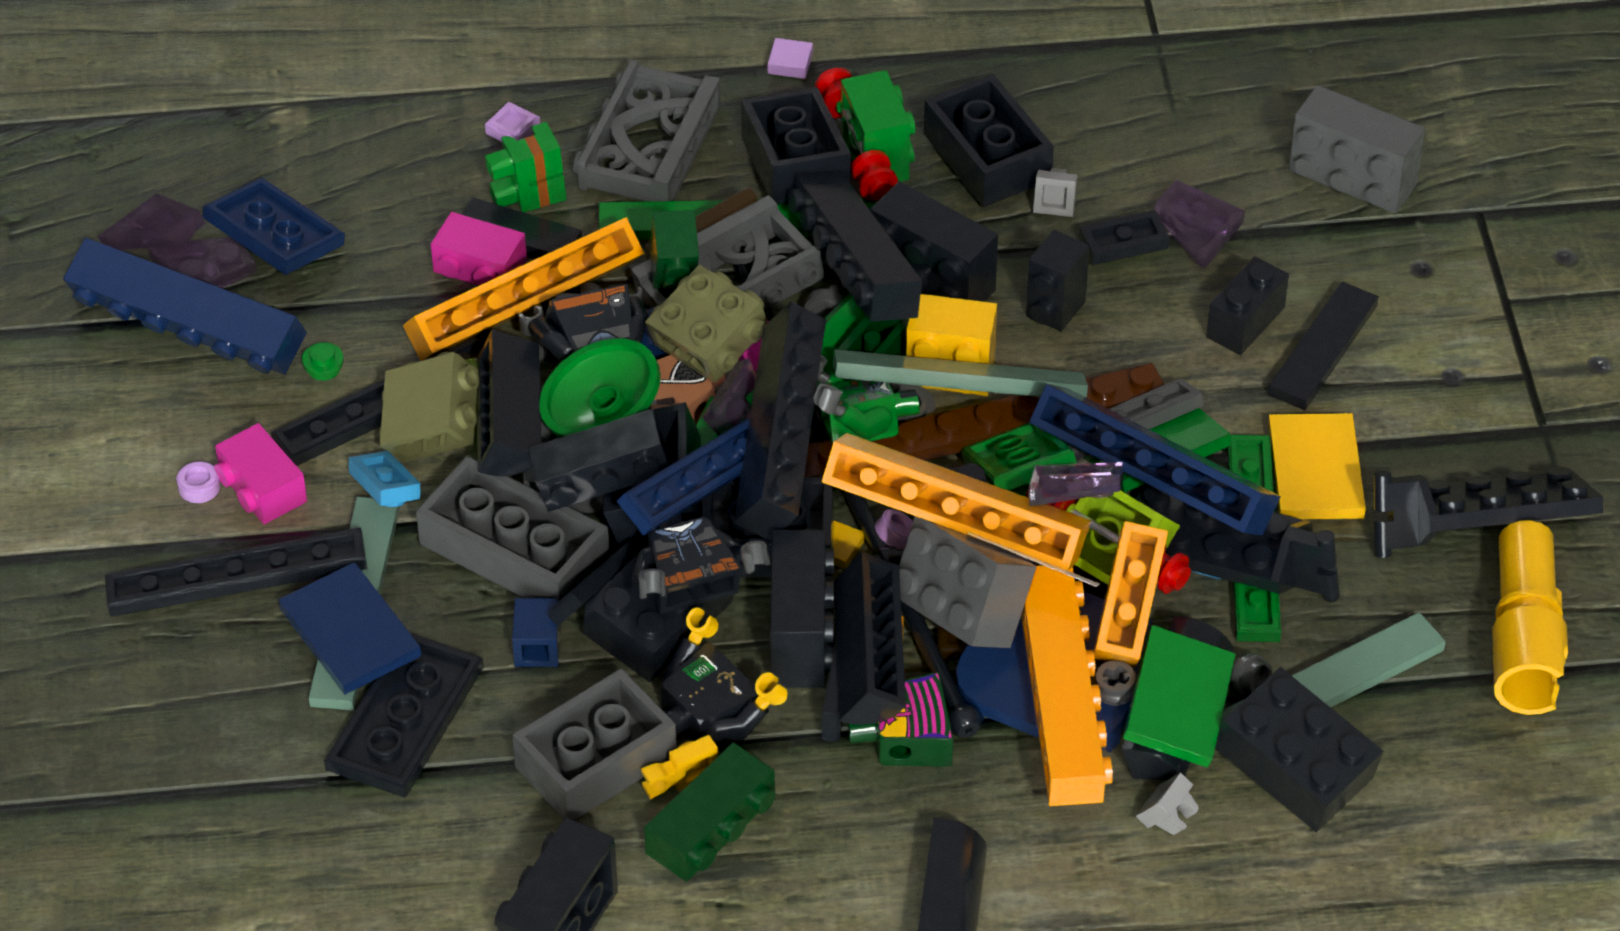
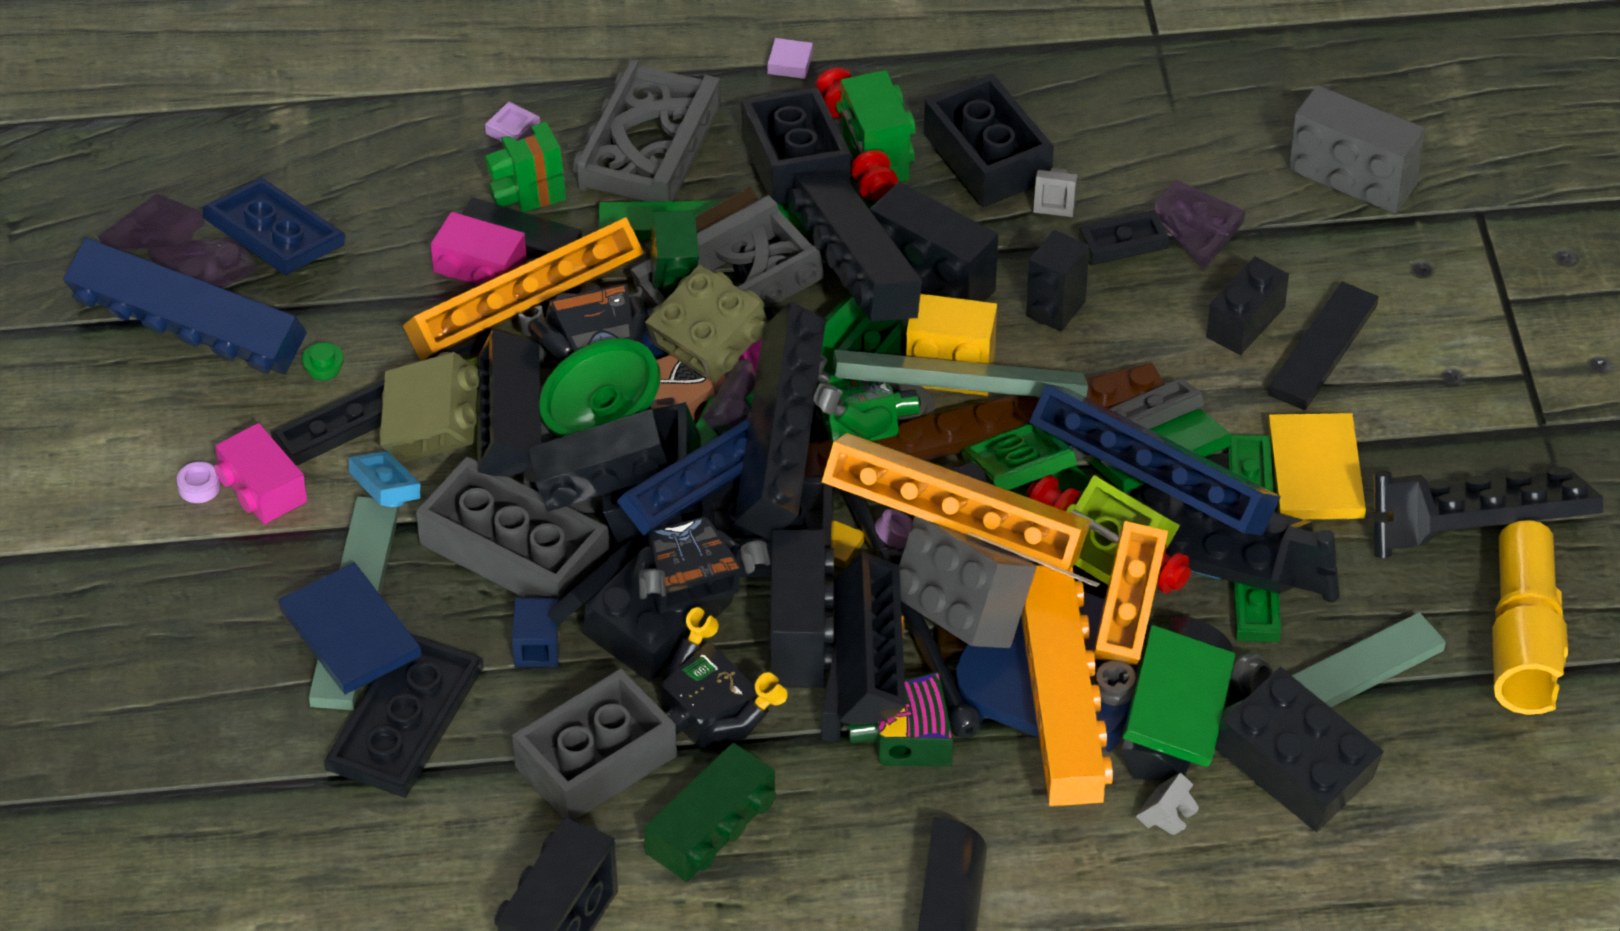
black tile [105,527,368,617] -> none
yellow plate [641,735,718,799] -> none
dark grey tile [804,284,843,318] -> none
clear purple wing [1028,462,1123,506] -> none

